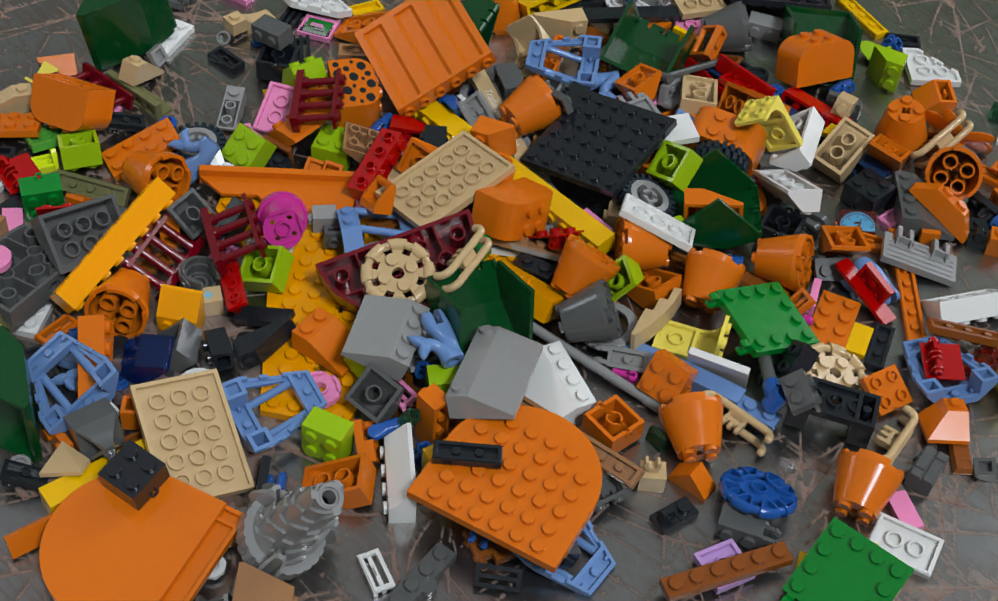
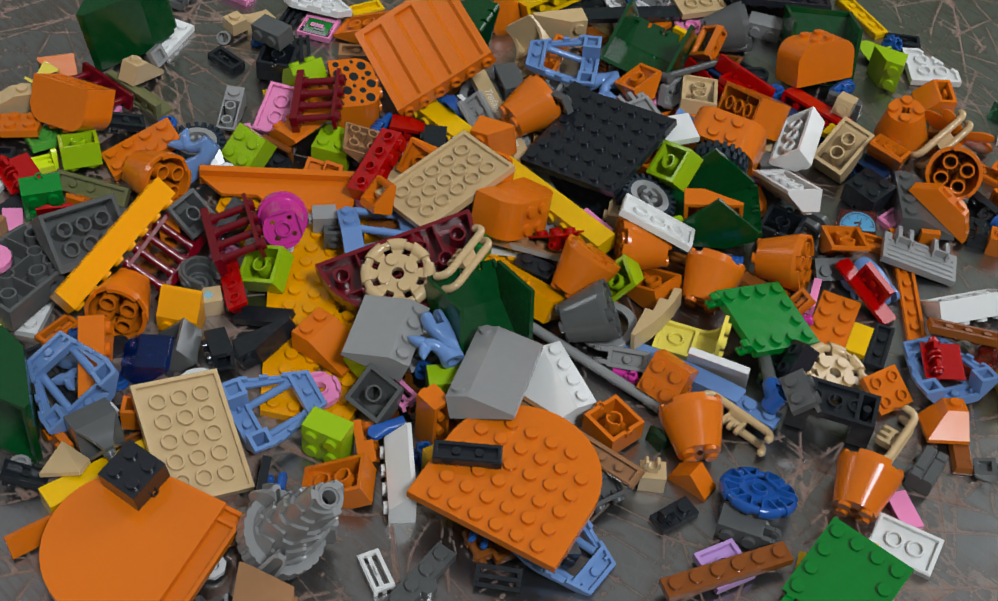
clear green hose [398,407,421,428] -> none
light yellow bracket [734,95,803,152] -> none

